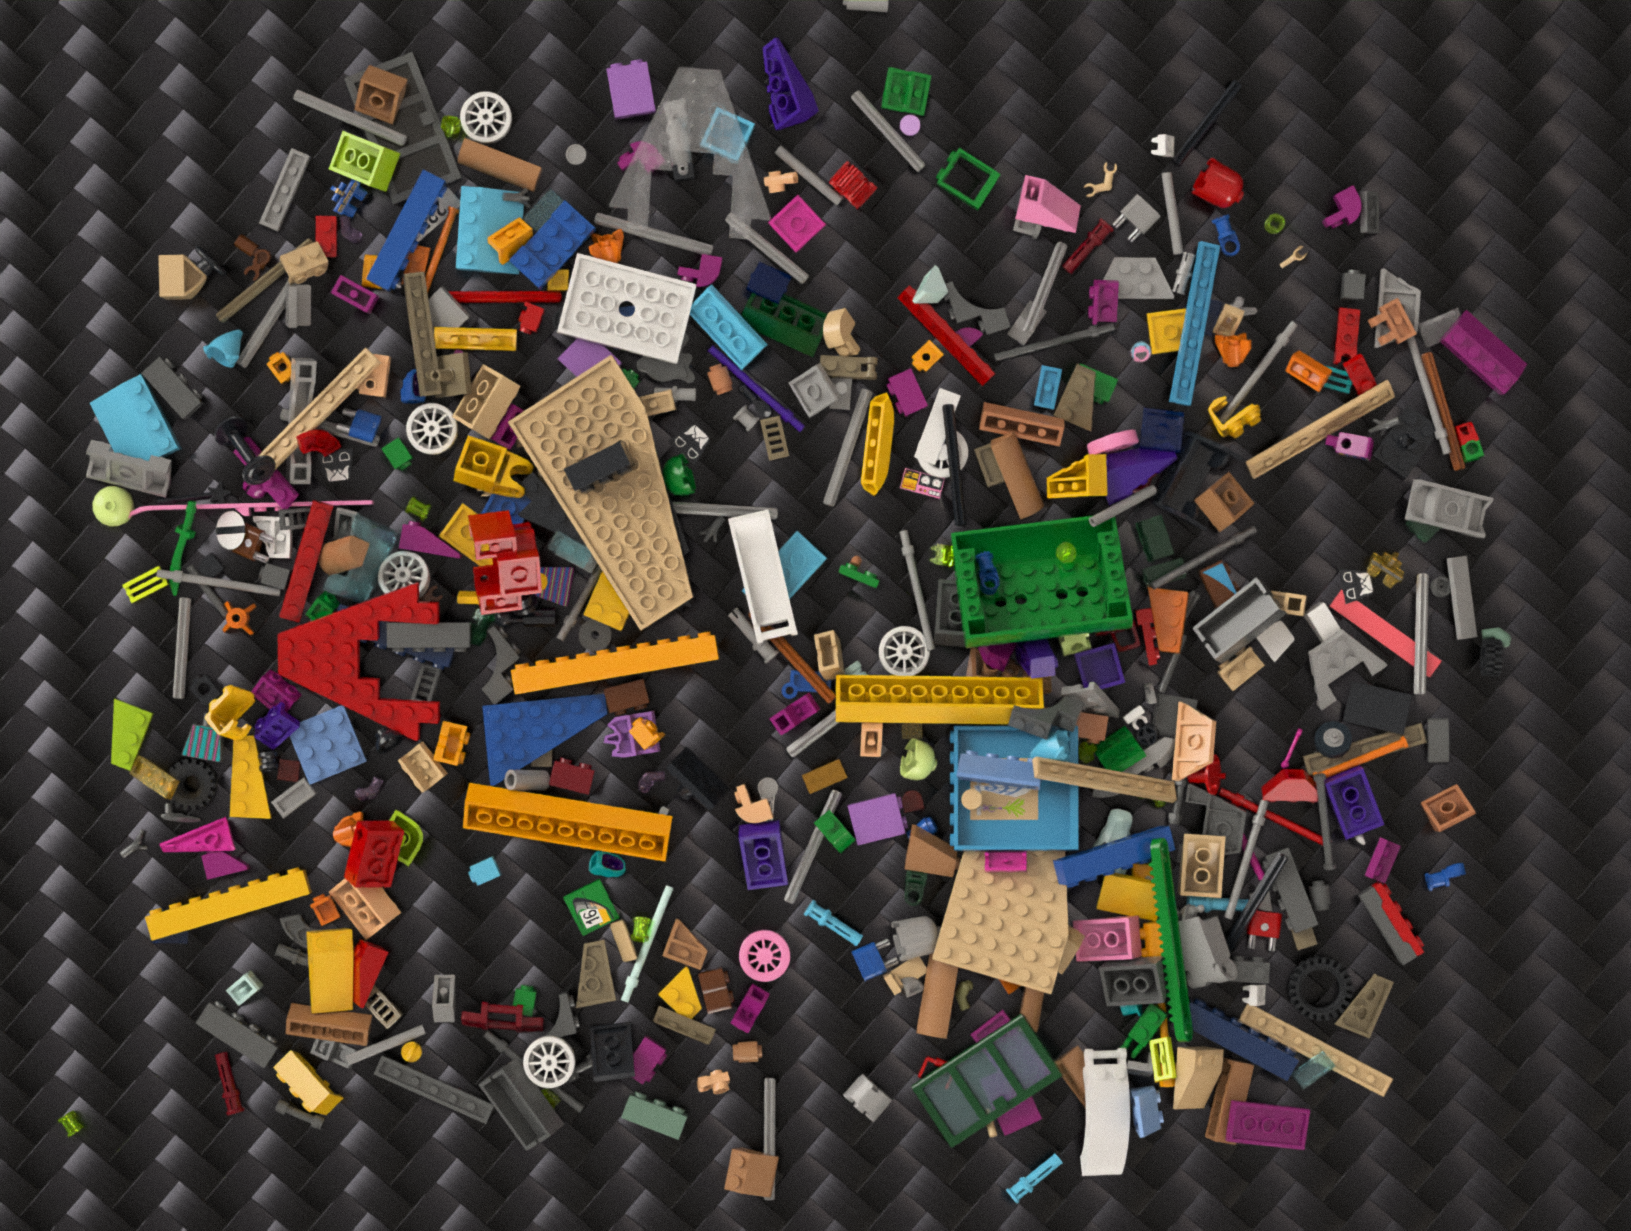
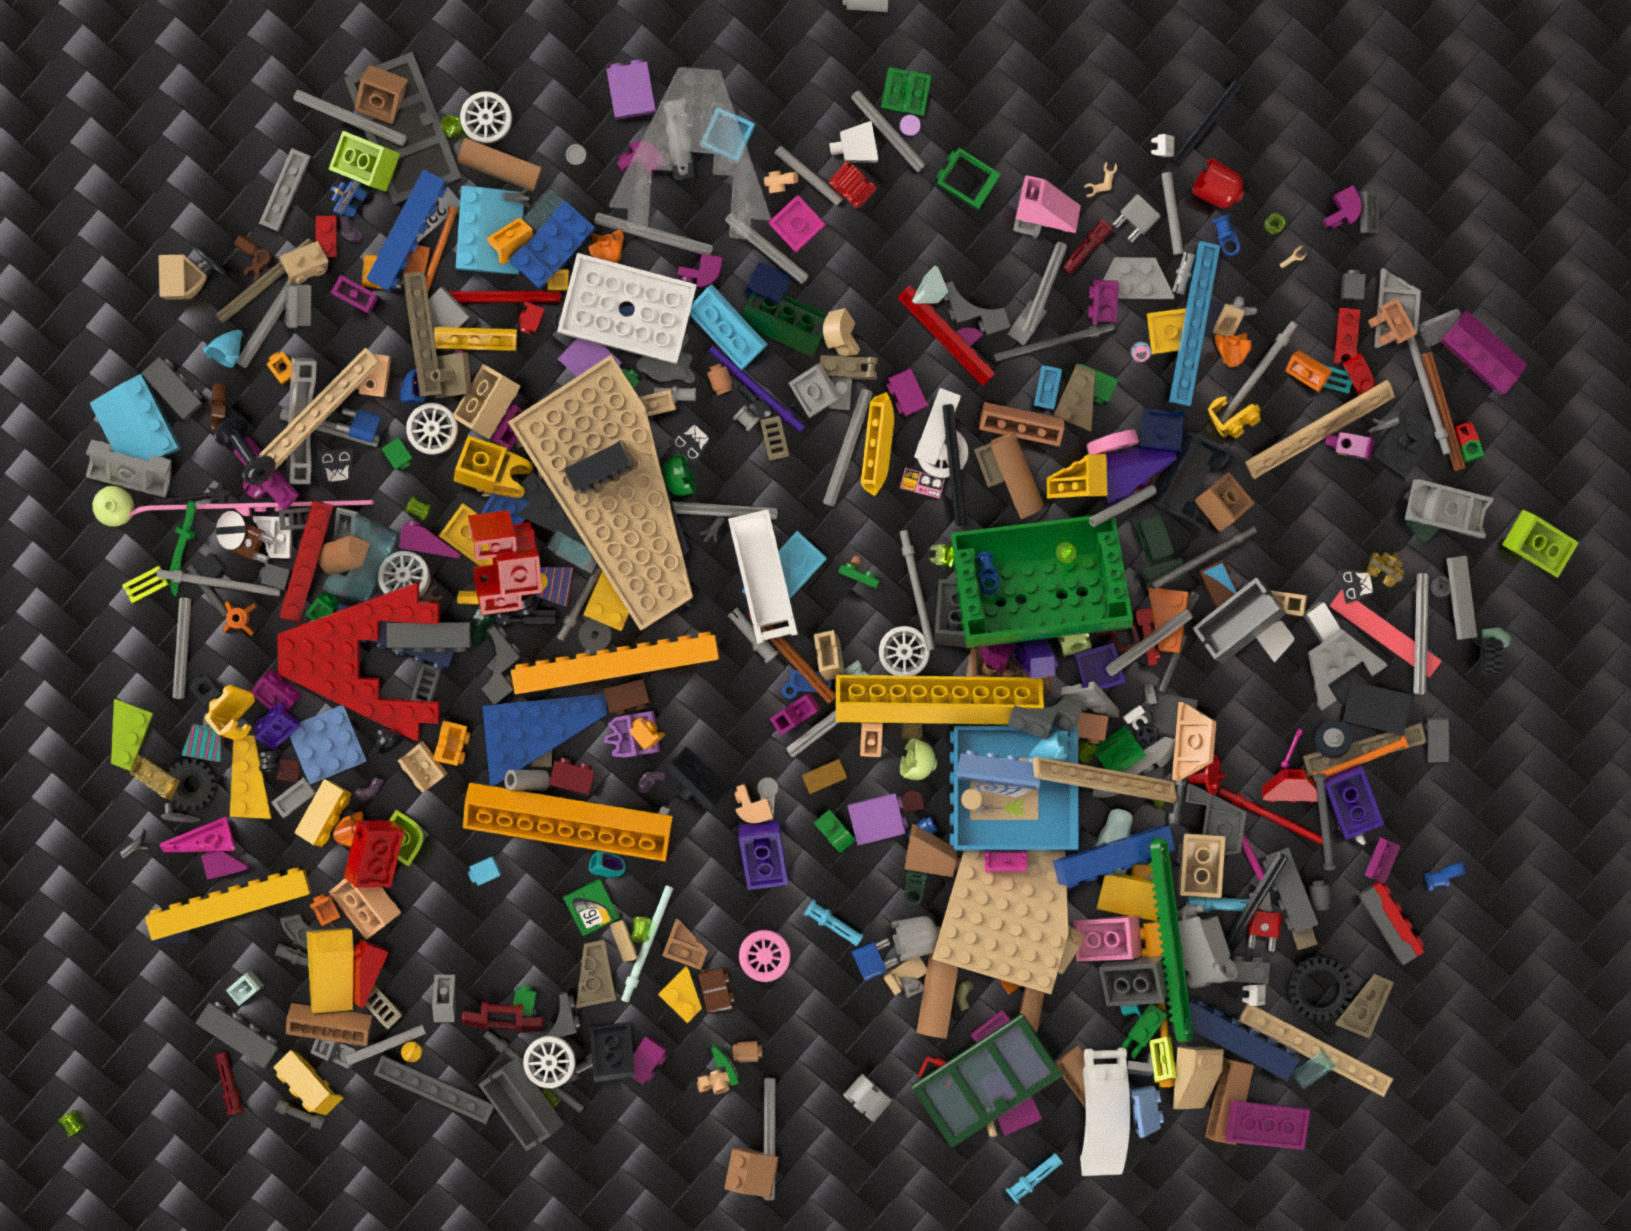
red tile [296,430,341,457] -> none
sand green brick [621,1091,688,1140] -> none
dark tan tile [653,1006,716,1045] -> none
magenta brick [731,984,770,1033] -> none
dark purple wedge [763,38,819,130] -> none
light grey axle [784,789,842,904] -> none
light orange brick [911,340,944,373] -> none
tan bracket [1217,646,1265,691] -> none
light grey bar [1224,800,1269,920] -> none
nougat slope [1421,784,1476,832] -> none
none -> reddish brown bar [210,383,226,432]
none -> yellow brick [295,779,352,847]
none -> green slope [711,1043,739,1085]
none -> white torso [829,121,878,163]
none -> light grey axle [1105,609,1192,676]
none -> lime slope [1502,510,1579,578]

